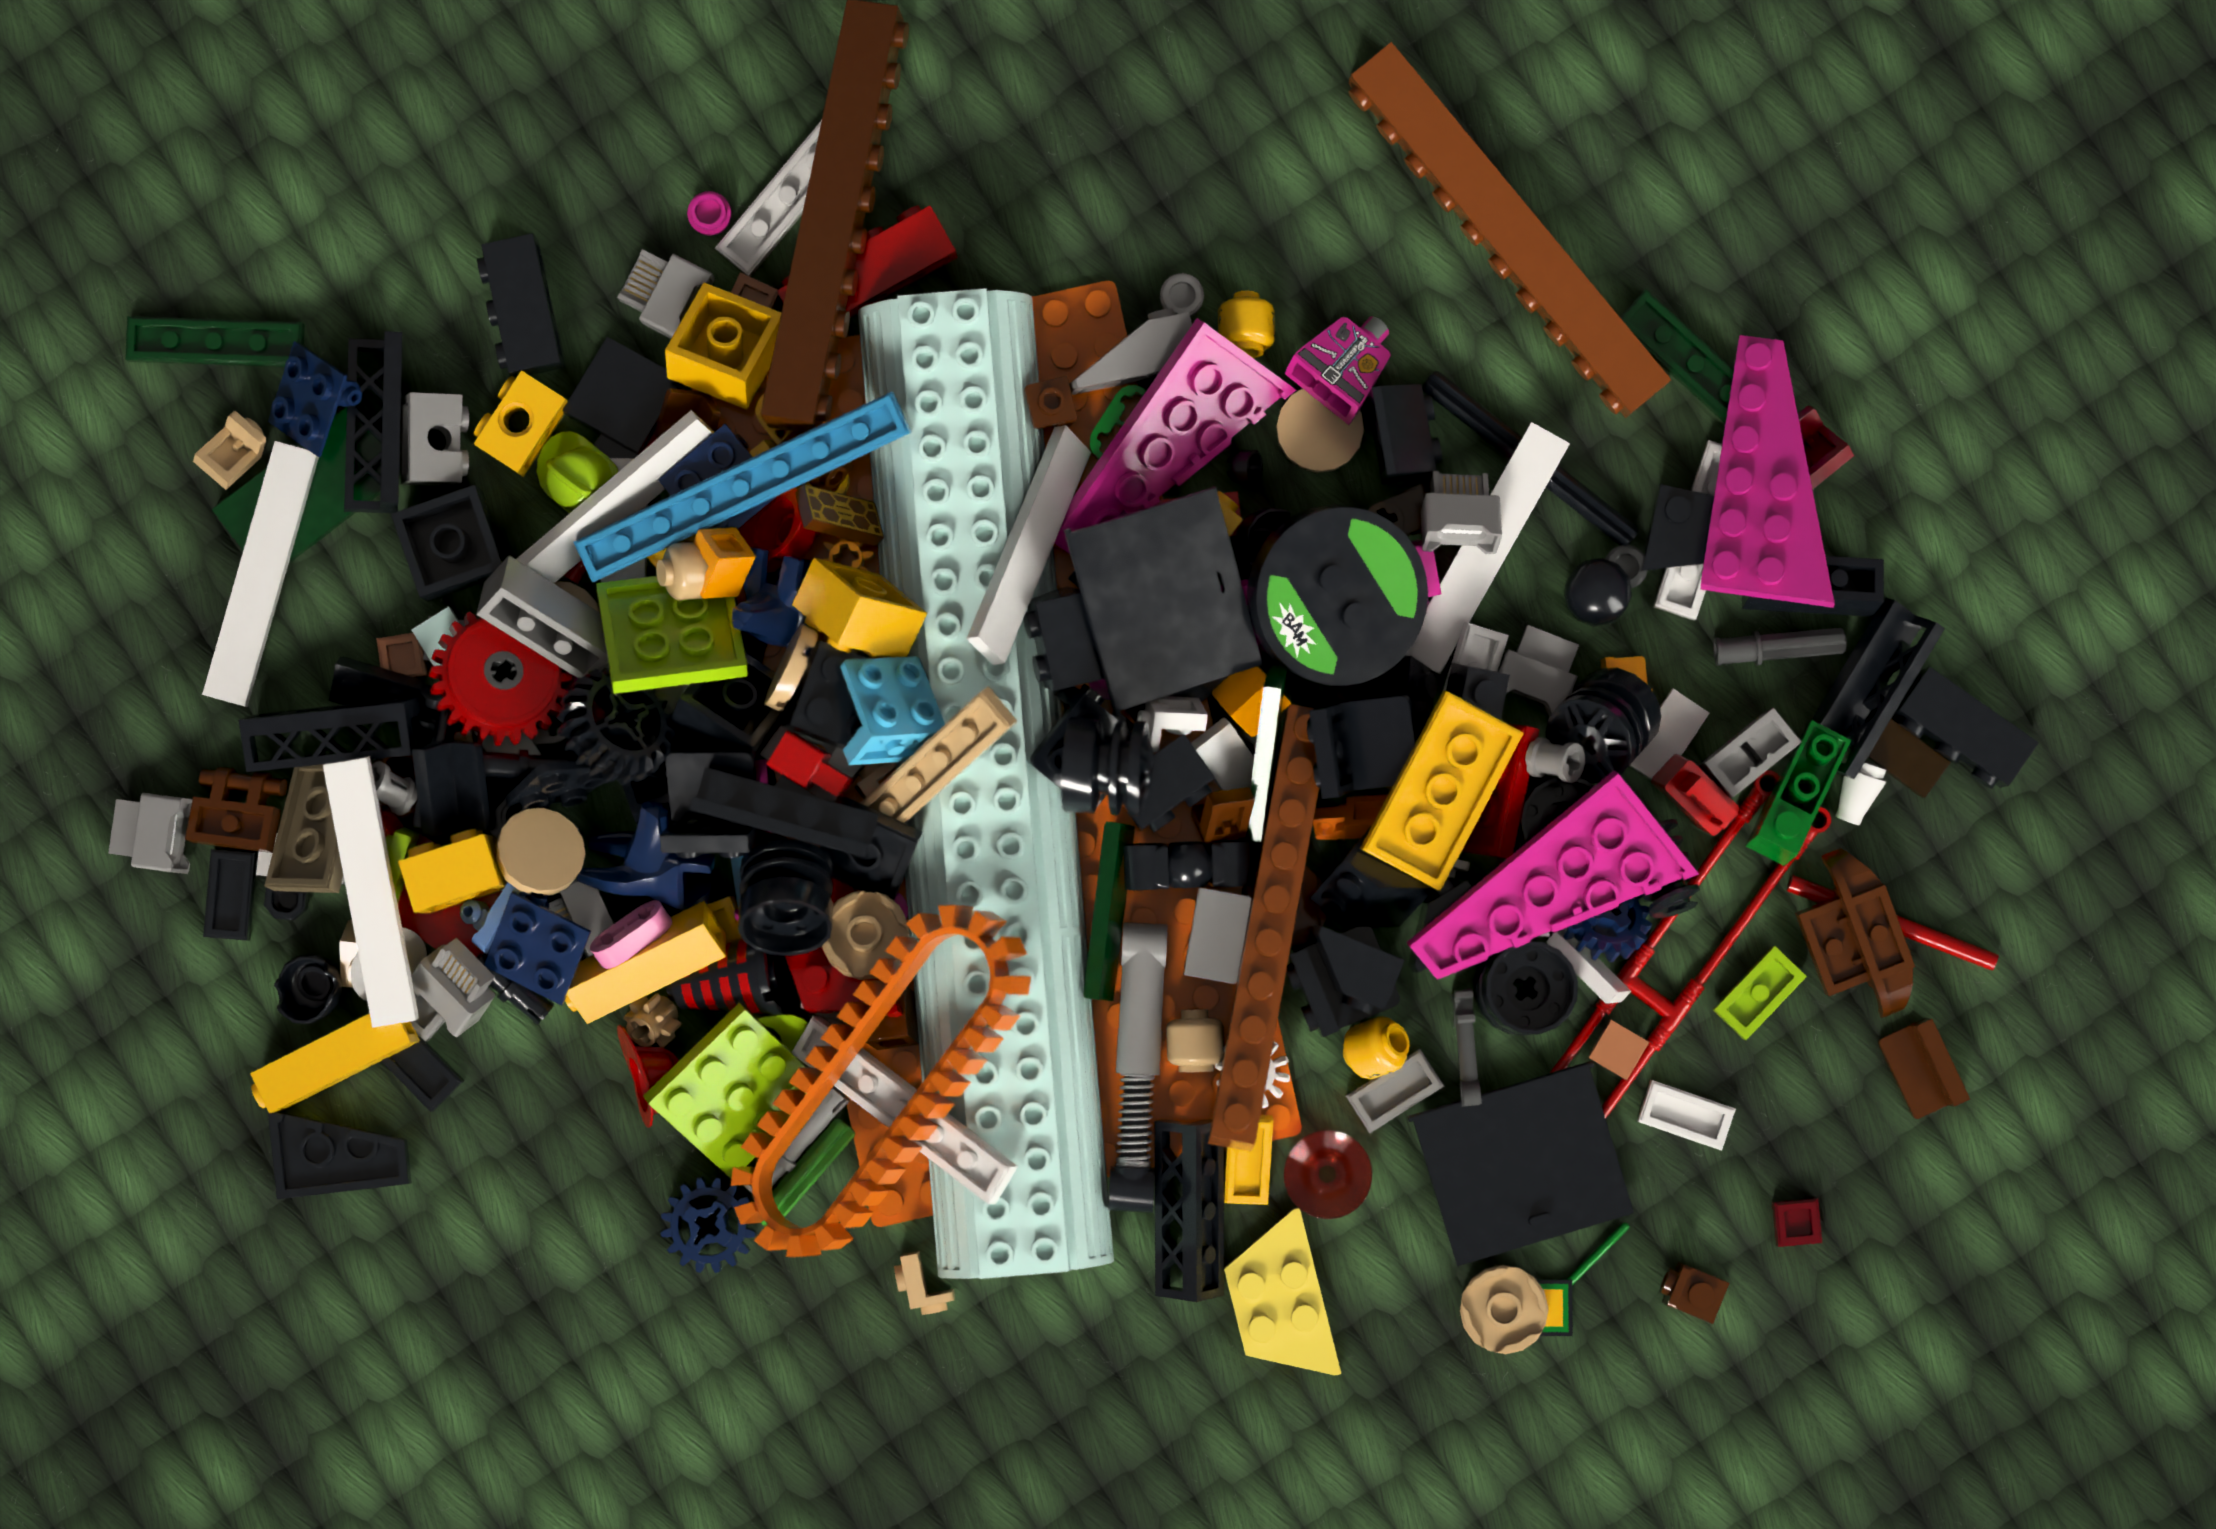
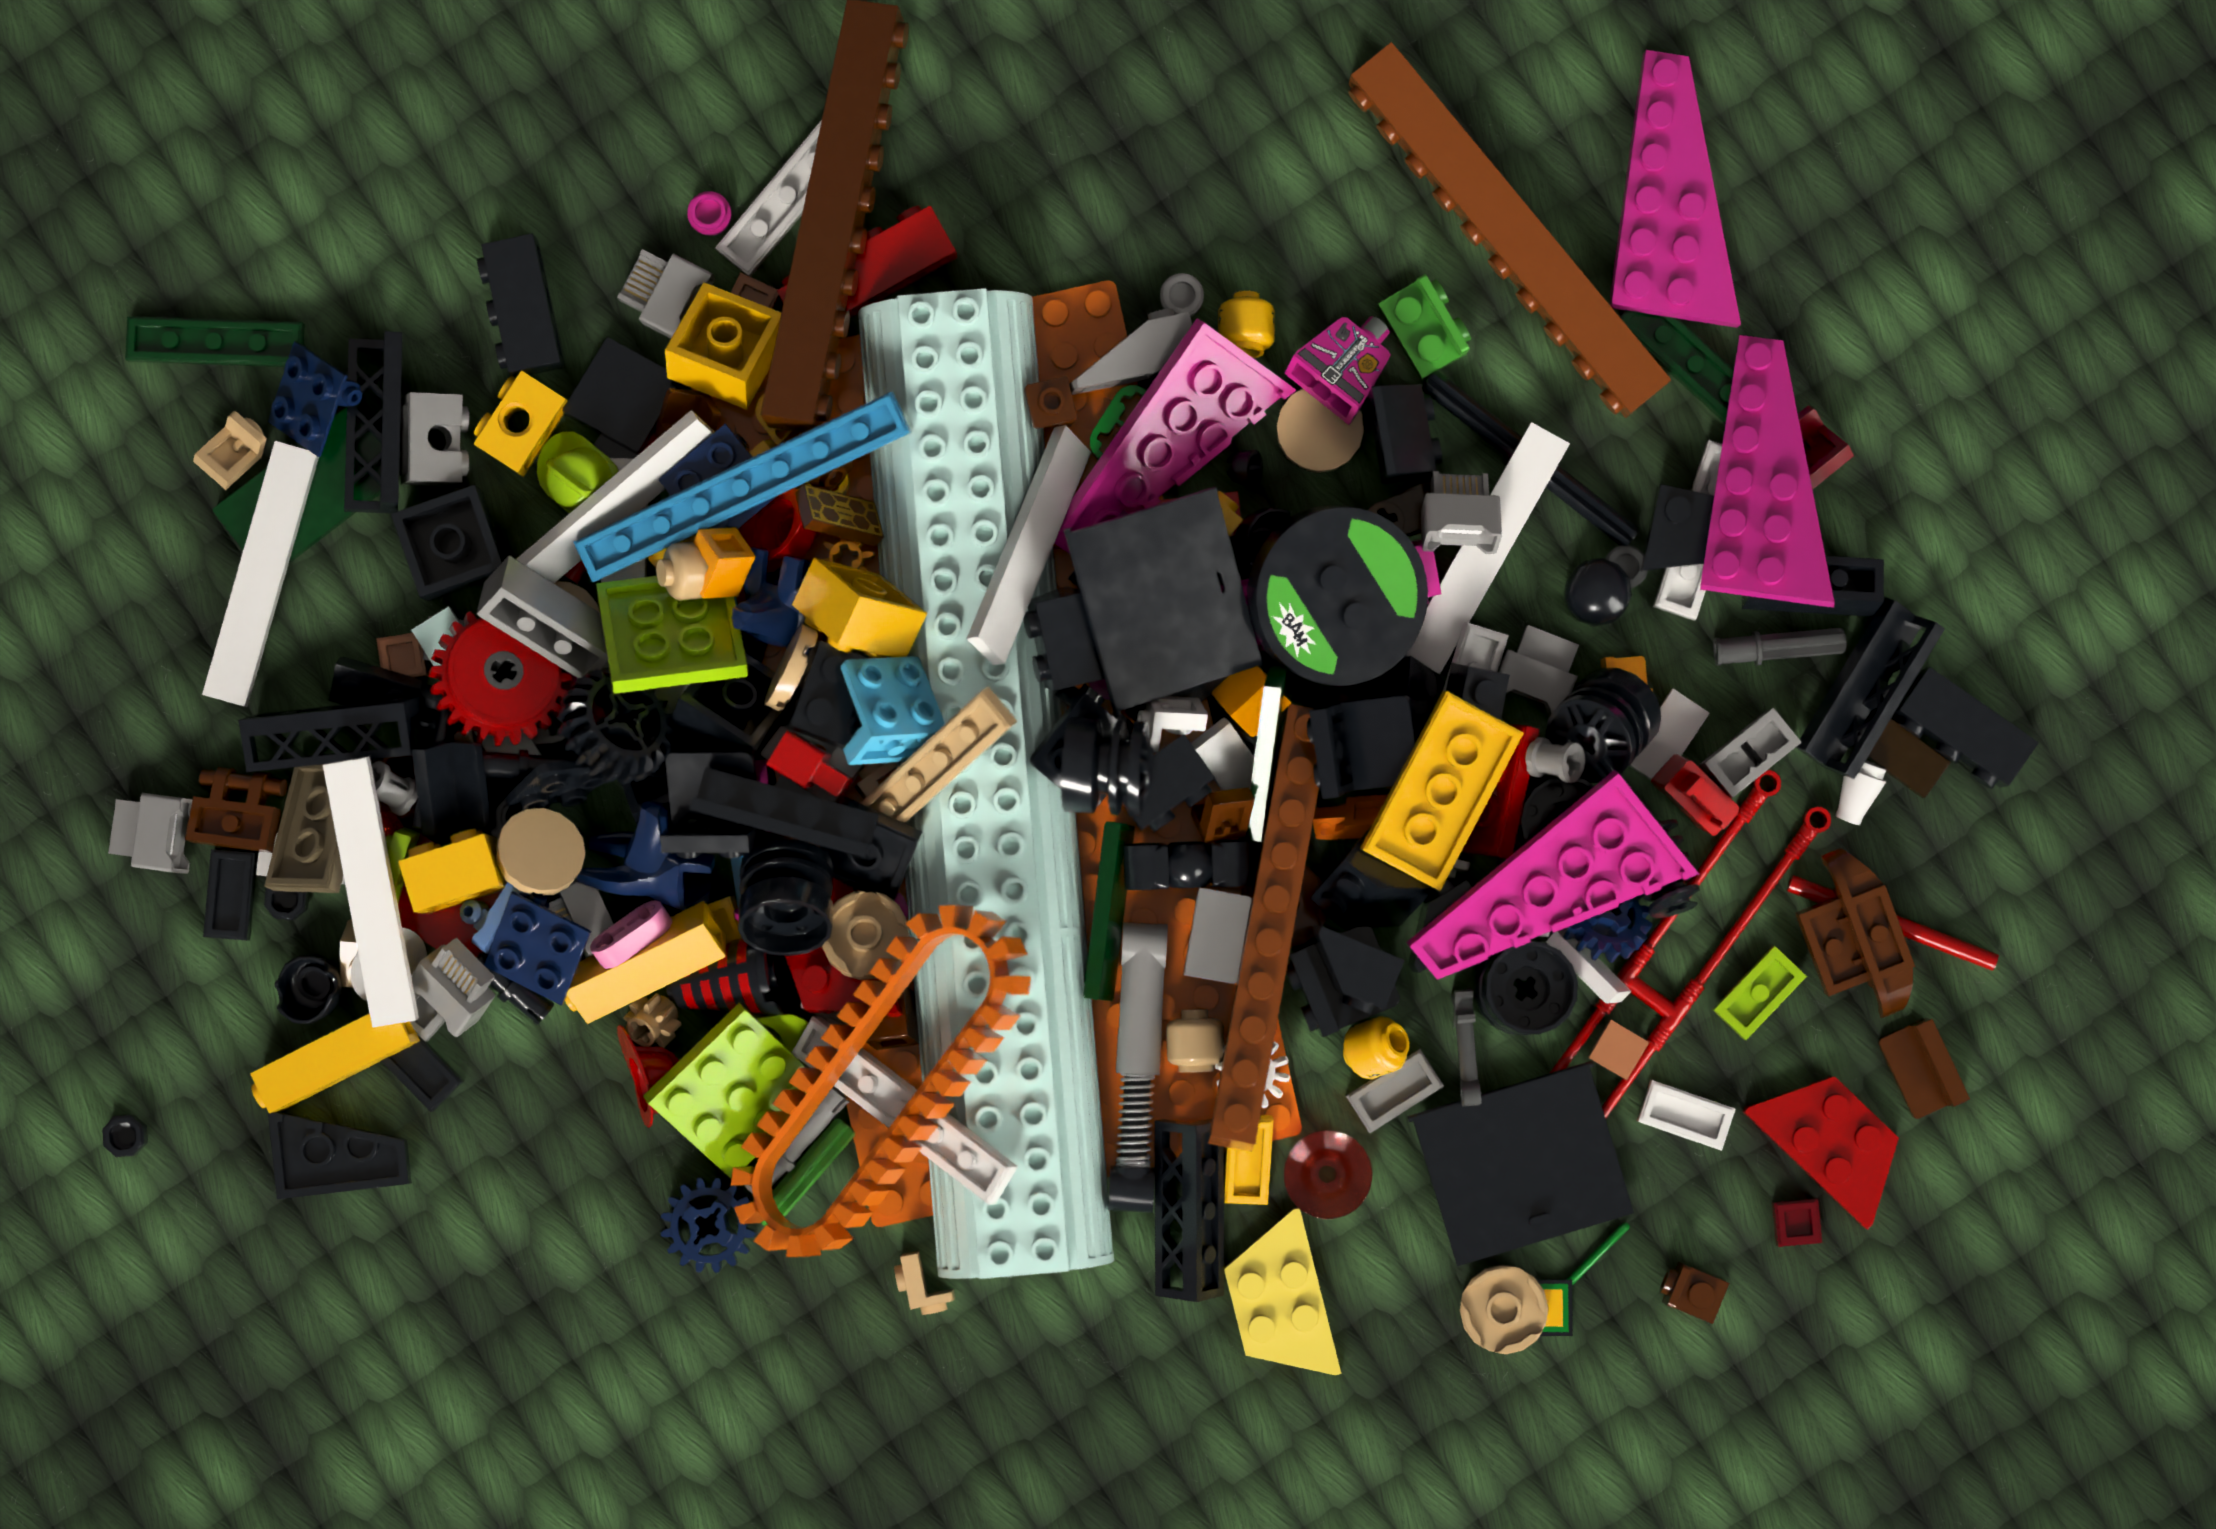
green slope [1745,720,1851,866] -> none
none -> black tile [102,1115,148,1157]
none -> bright green bracket [1377,274,1471,381]
none -> dark pink wing [1609,50,1741,328]
none -> red wing [1742,1076,1899,1230]

